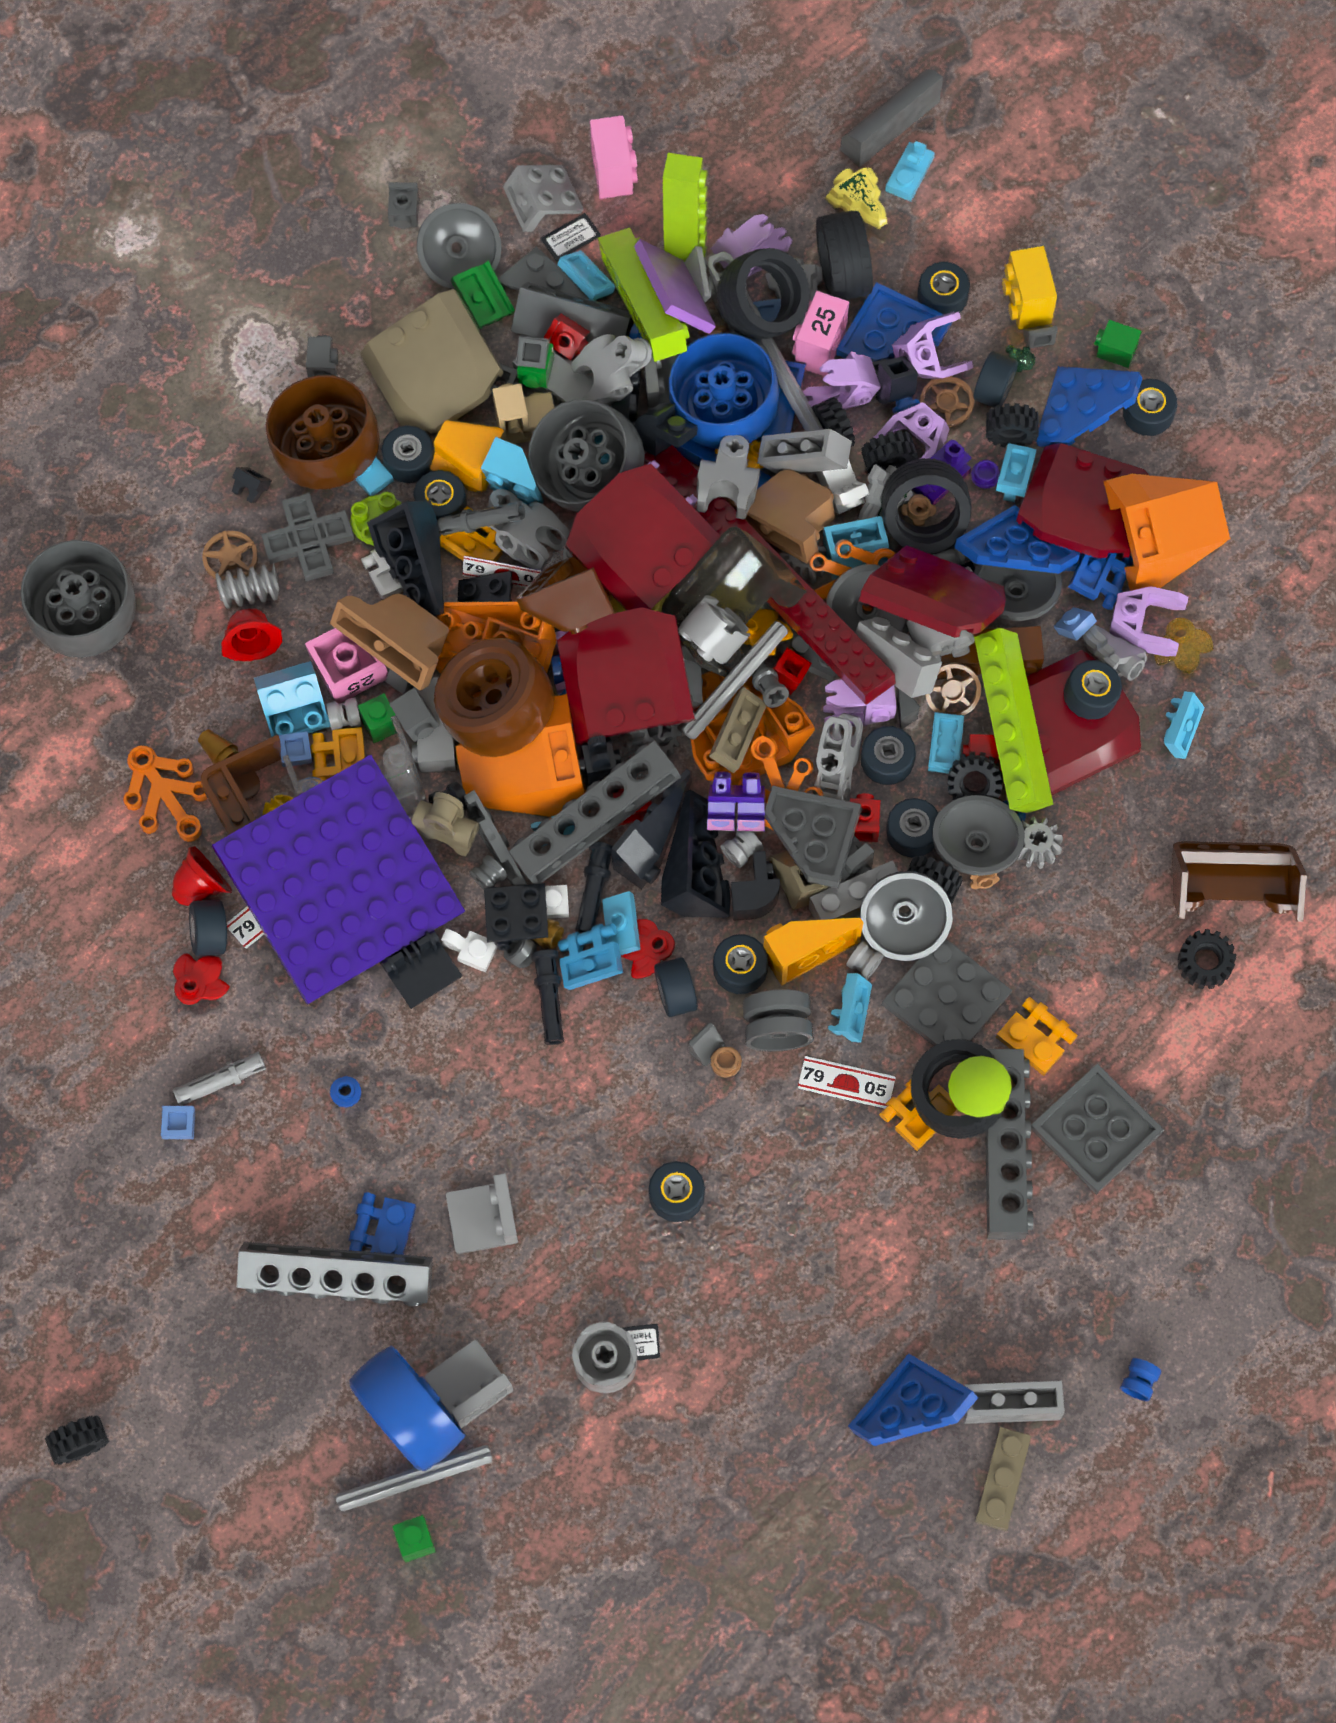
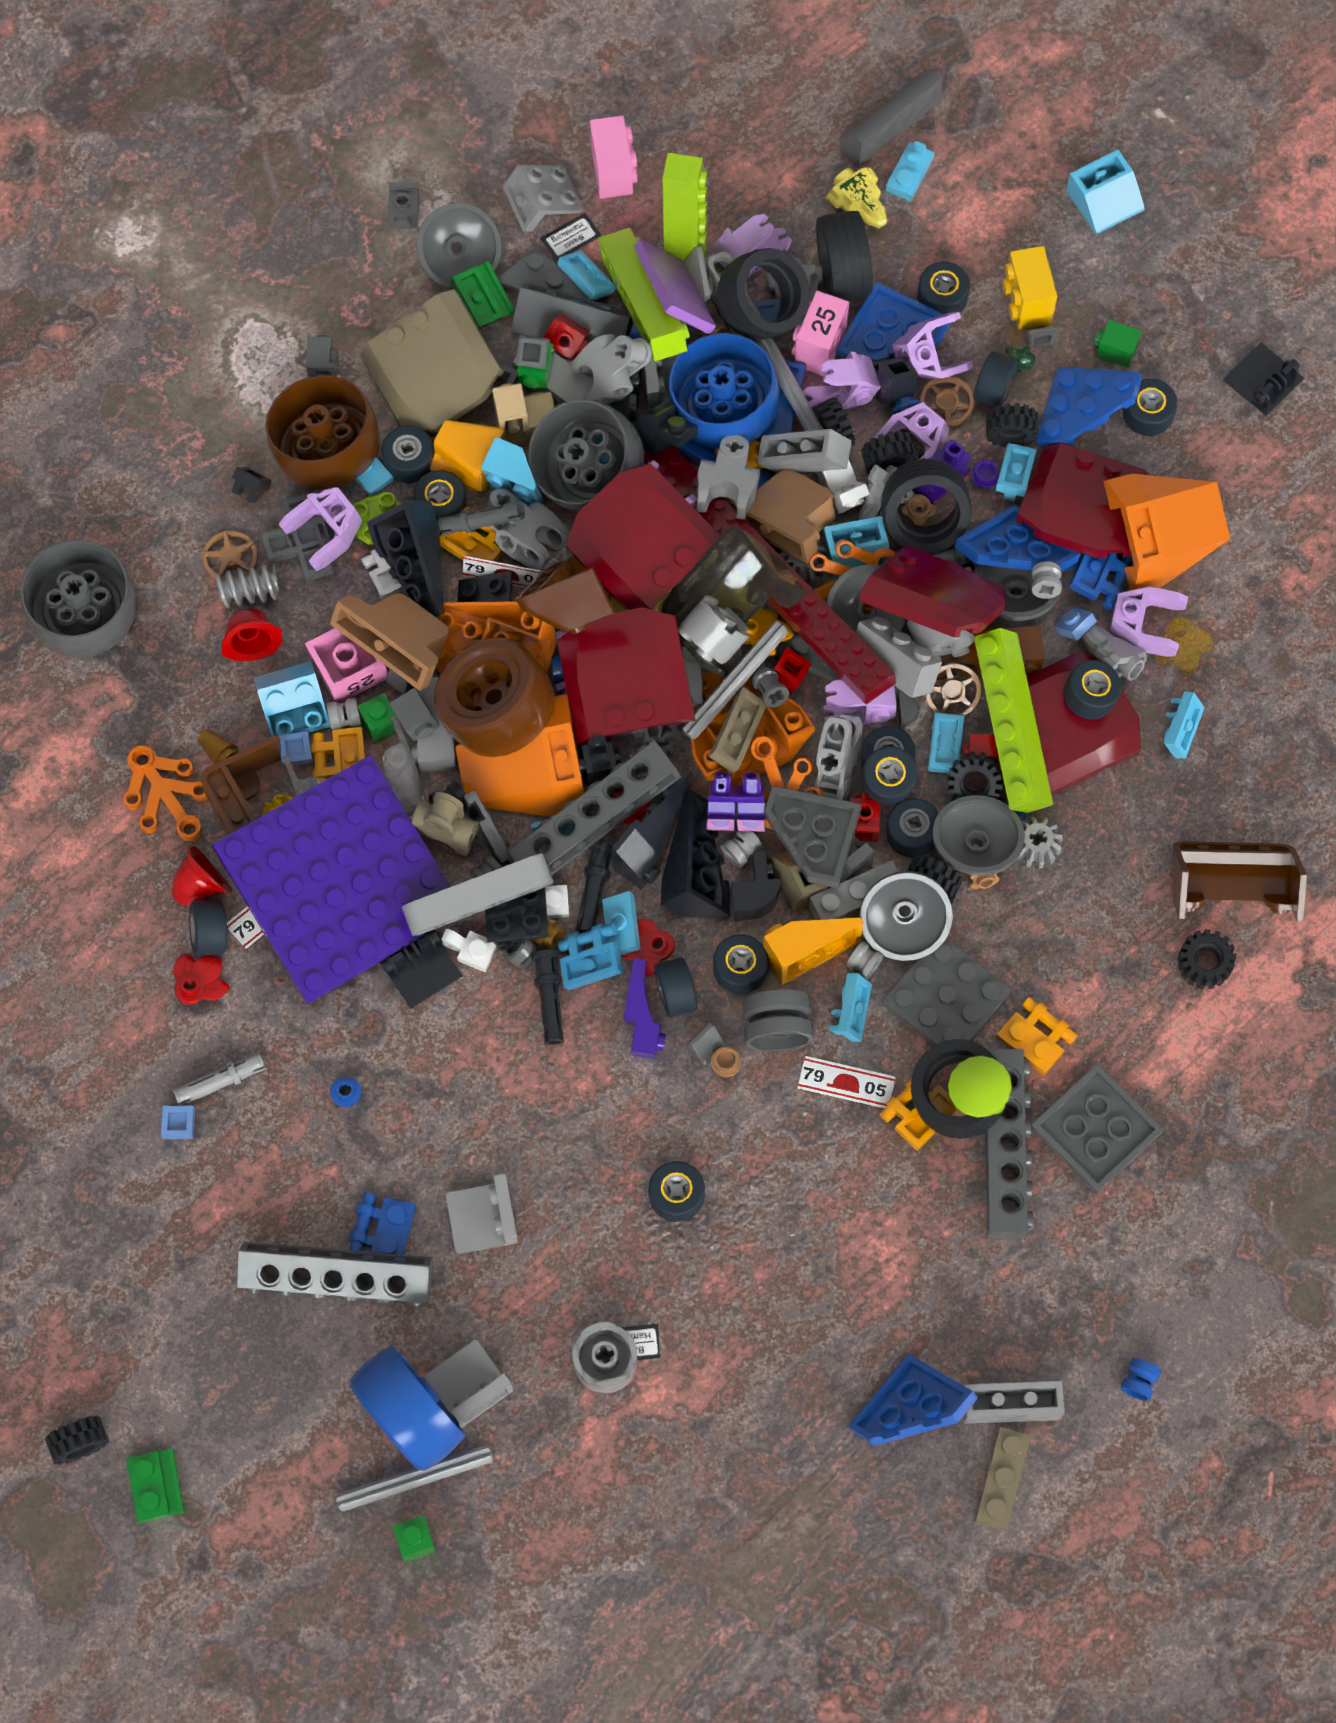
none -> green plate [126,1448,185,1523]
none -> lavender piece [279,487,363,571]
none -> light grey beam [401,853,554,936]
none -> dark purple slope [624,958,666,1059]
none -> black wheel [861,746,918,805]
none -> light grey wheel [1031,562,1062,599]
none -> medium azure slope [1066,150,1145,234]
none -> black hinge [1223,343,1304,416]

